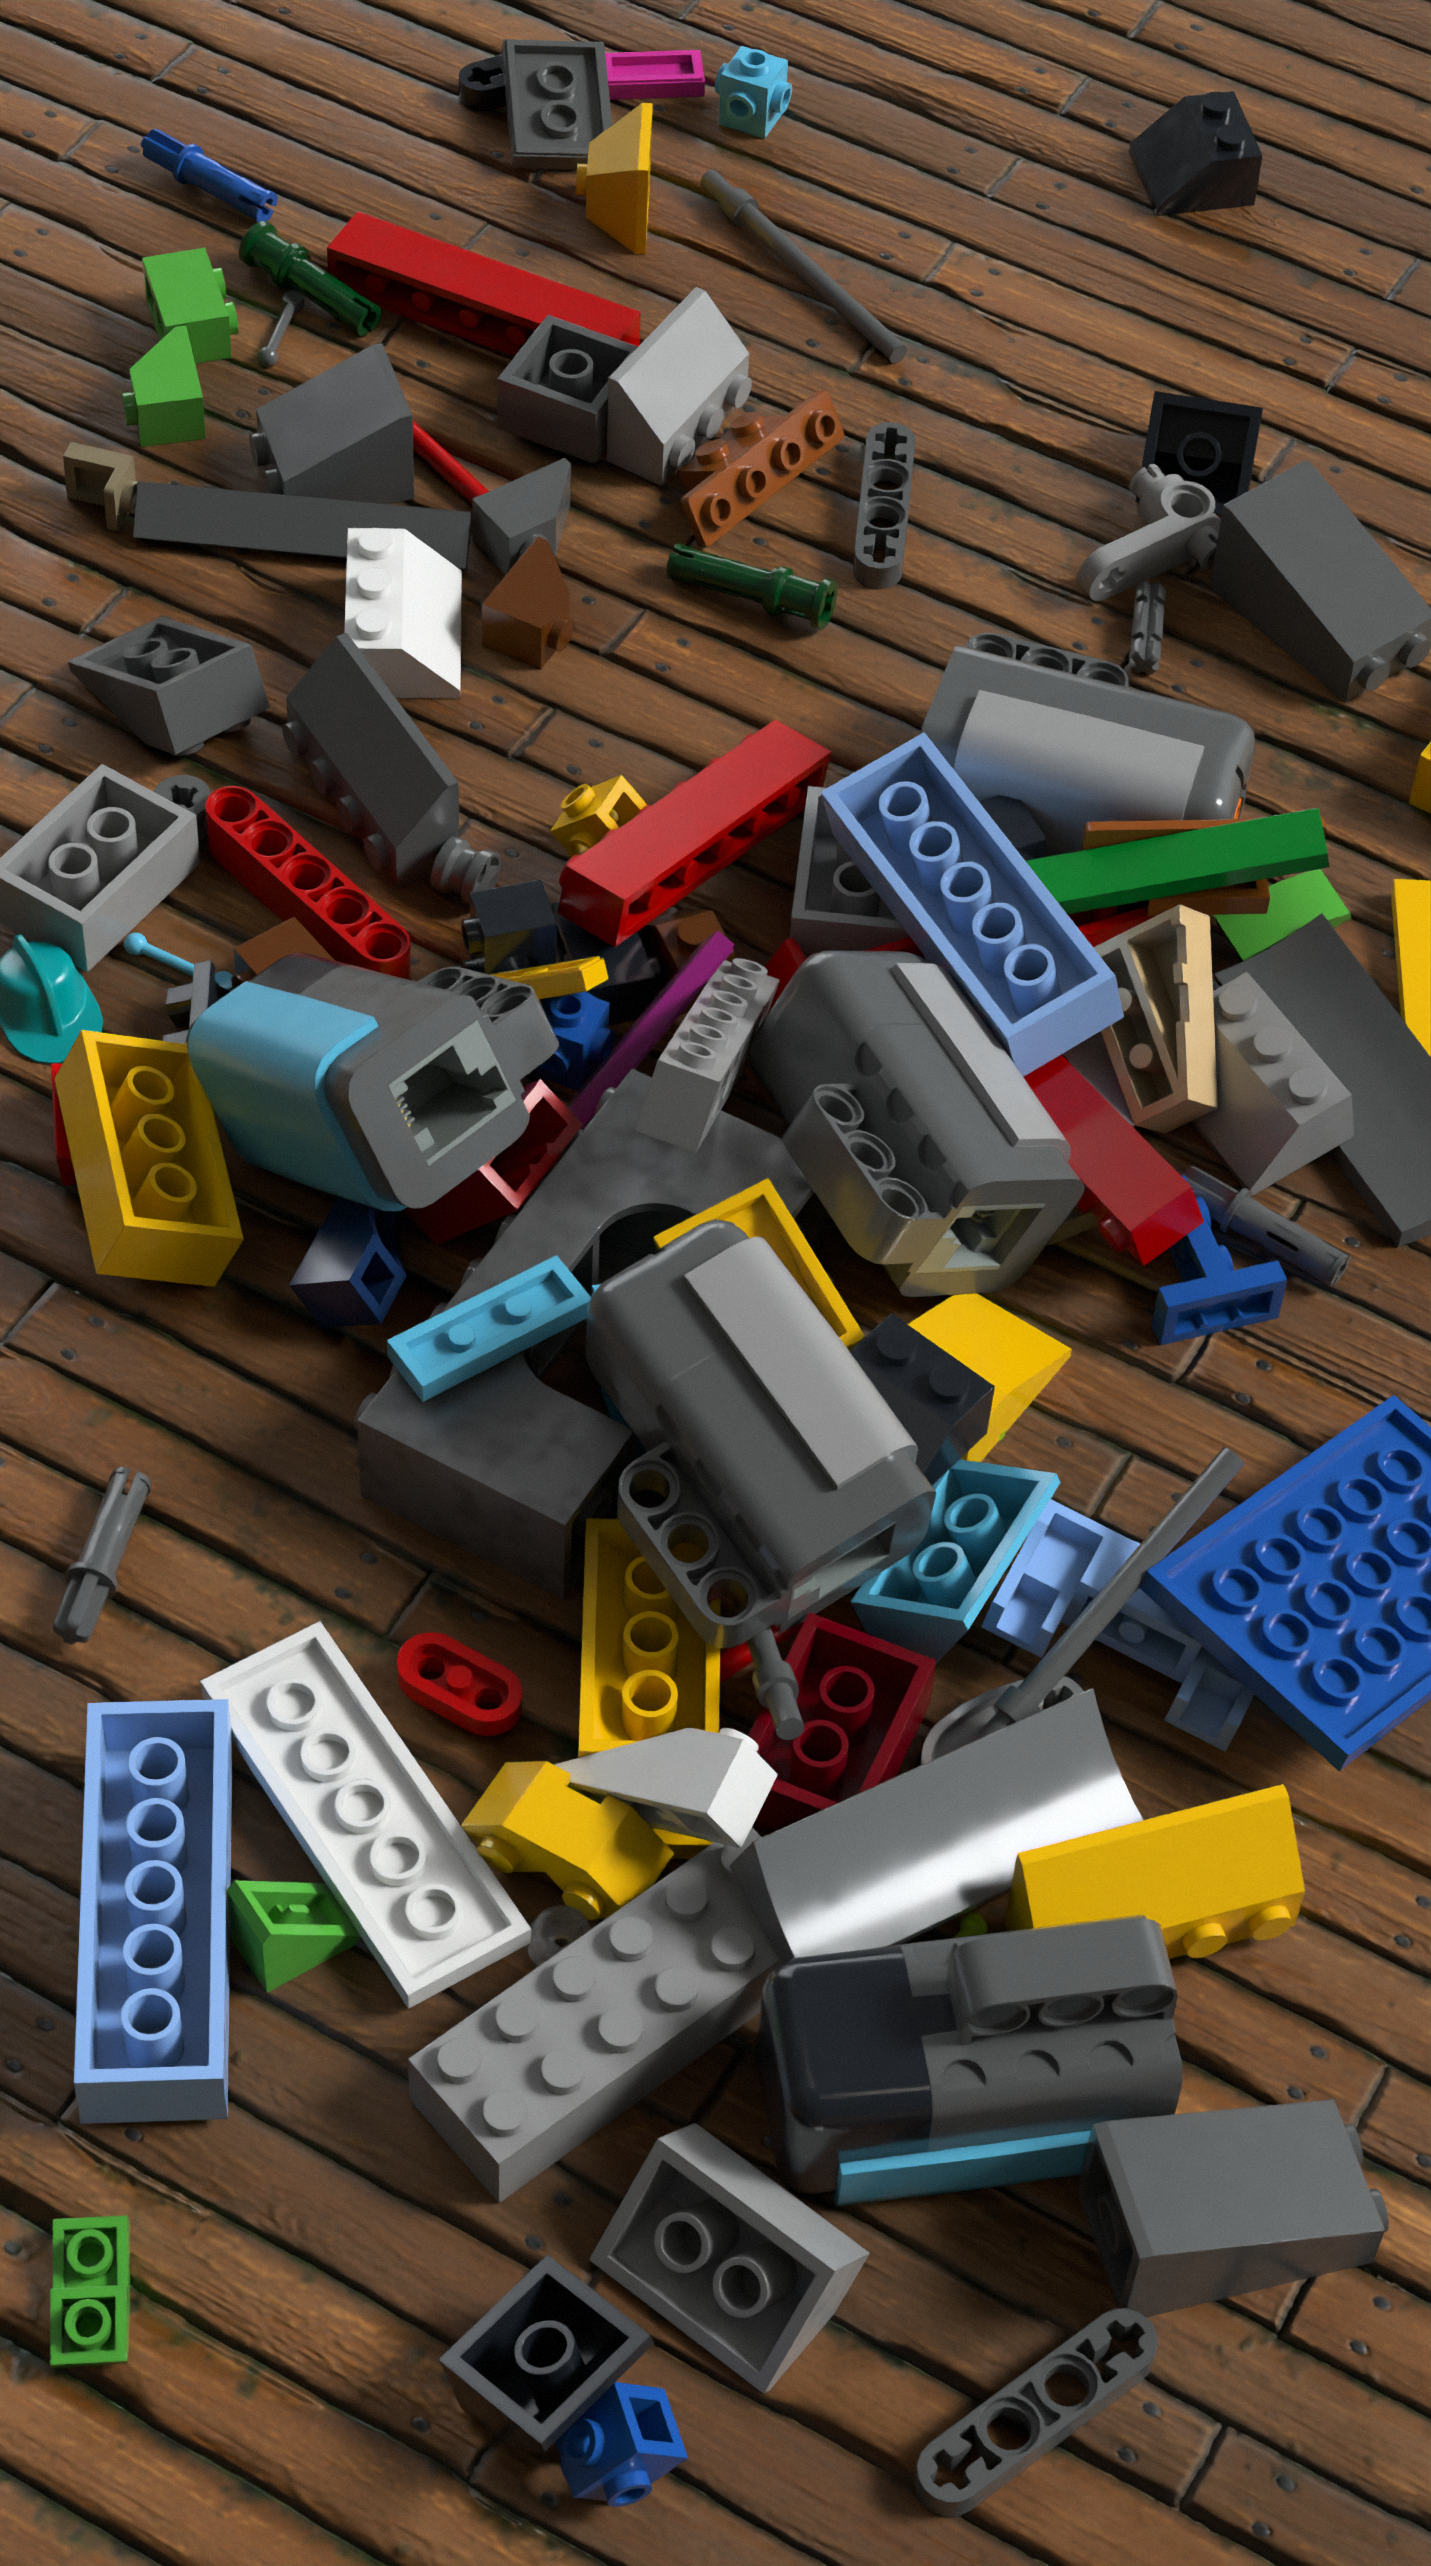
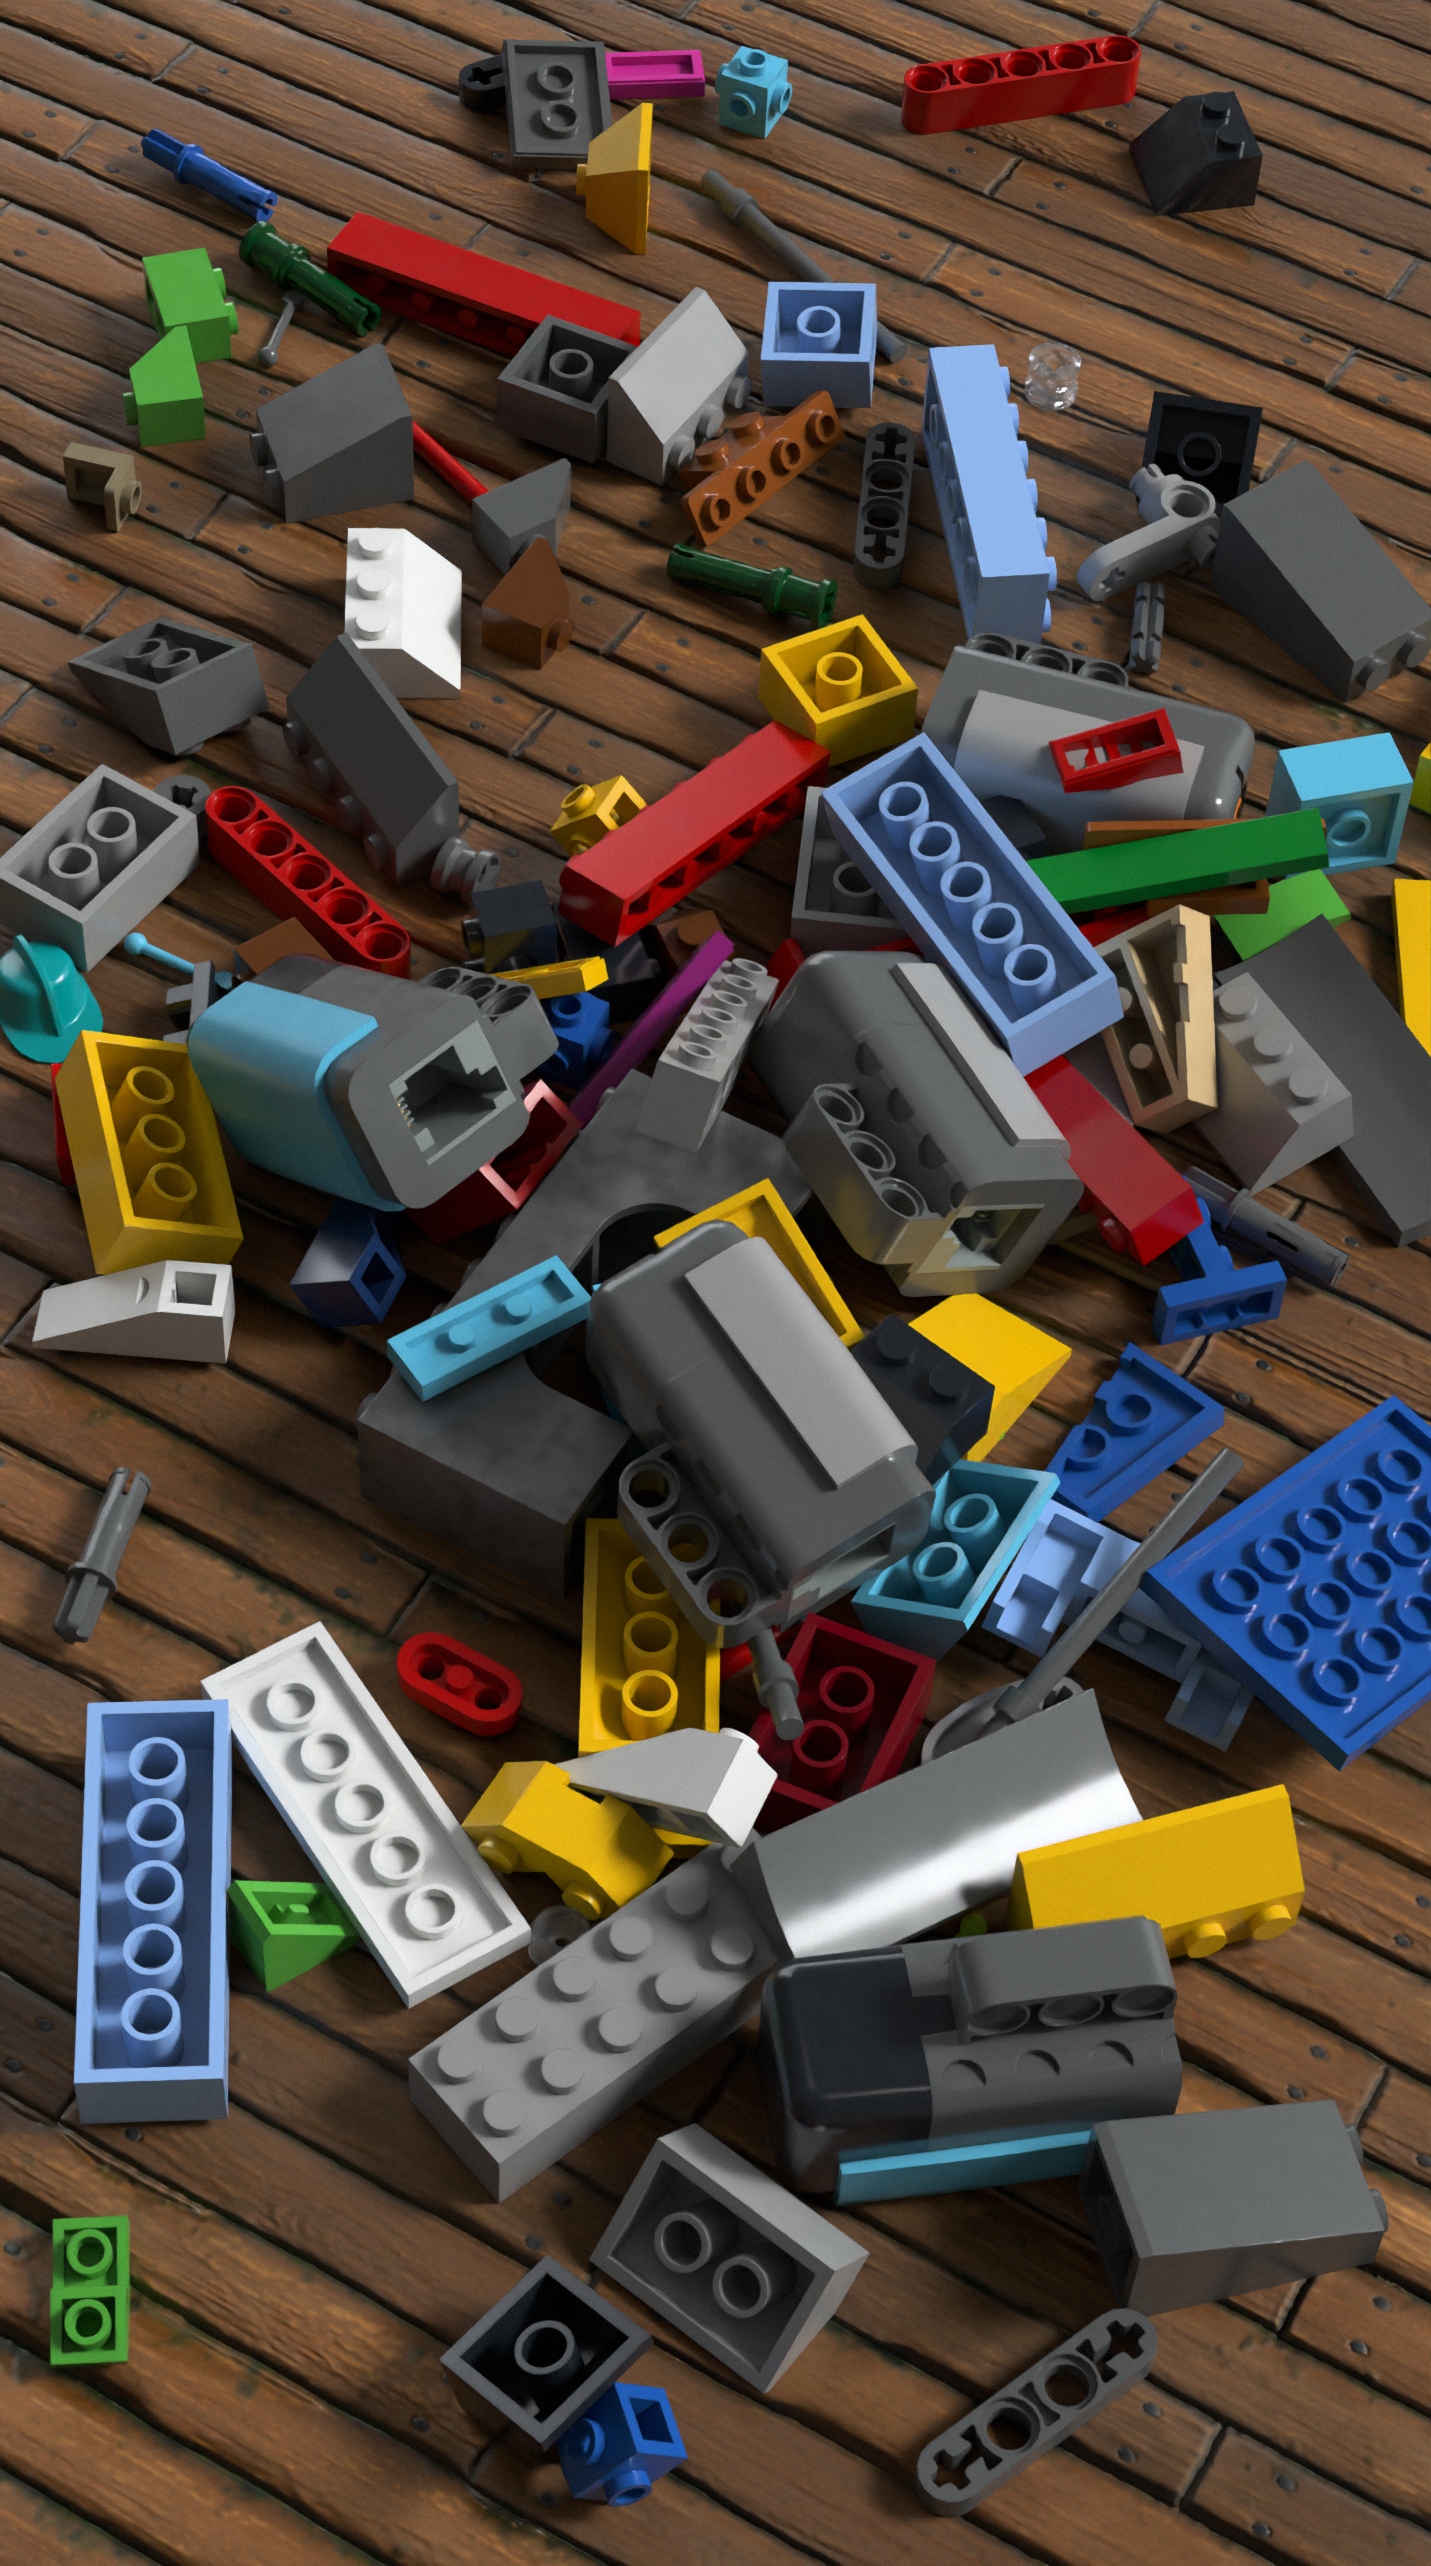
dark grey tile [133,481,472,570] -> none
none -> white slope [32,1260,235,1363]
none -> yellow brick [758,614,918,767]
none -> light blue brick [761,282,877,408]
none -> red beam [901,35,1141,134]
none -> light blue brick [921,344,1057,644]
none -> clear wheel [1024,342,1082,411]
none -> blue wing [1044,1342,1224,1523]
none -> red slope [1048,708,1184,794]
none -> medium azure container [1265,732,1414,880]

